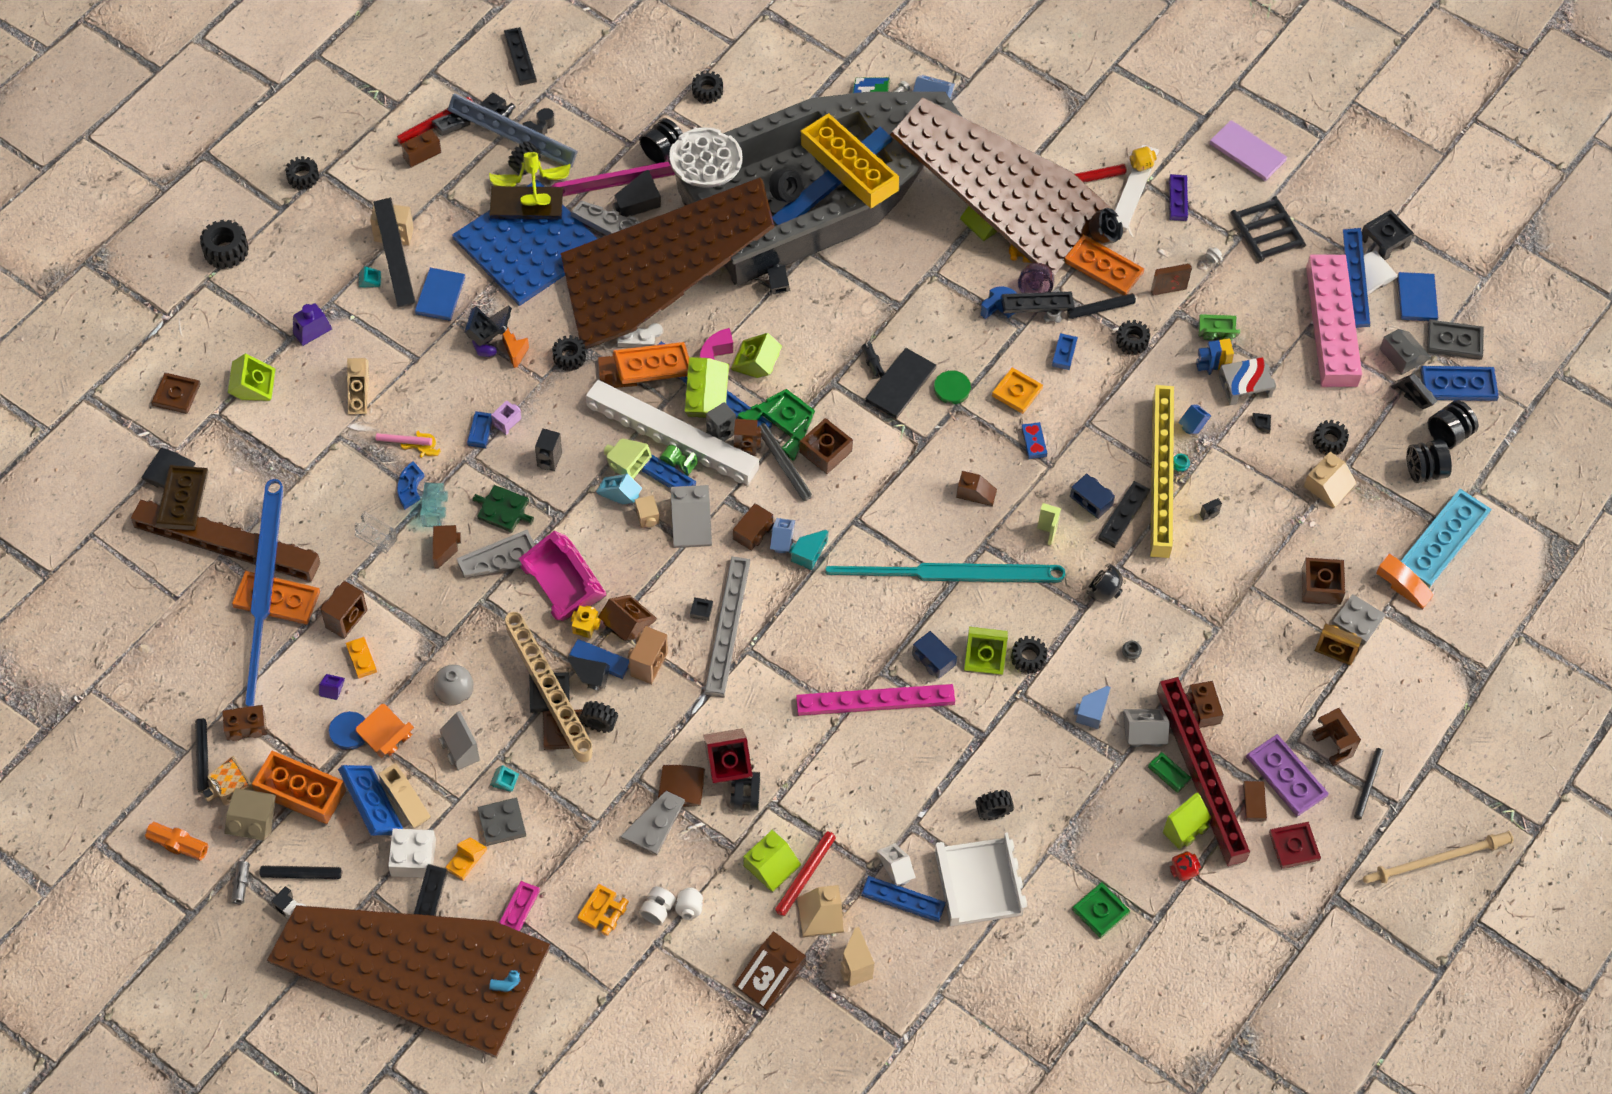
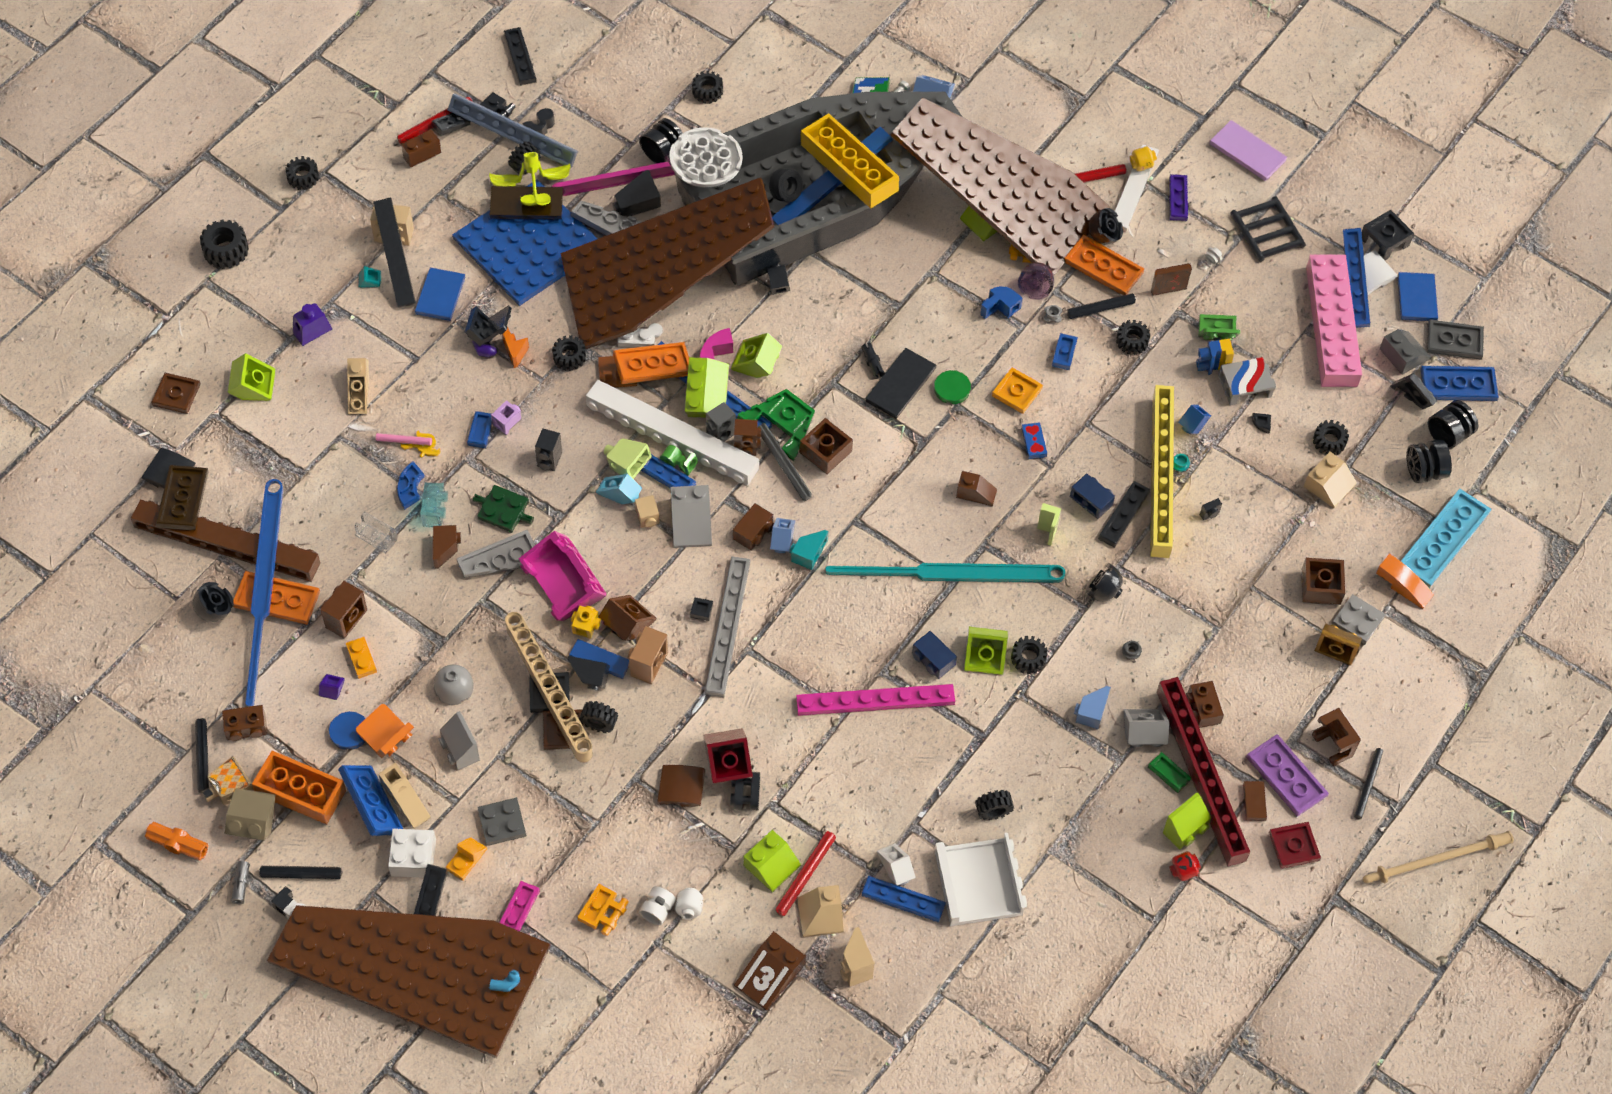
teal slope [490,765,519,792] -> none
light grey wing [621,791,685,855] -> none
black tile [1001,291,1075,313] -> none
green tile [1072,882,1130,939] -> none
none -> black cylinder [192,582,234,622]

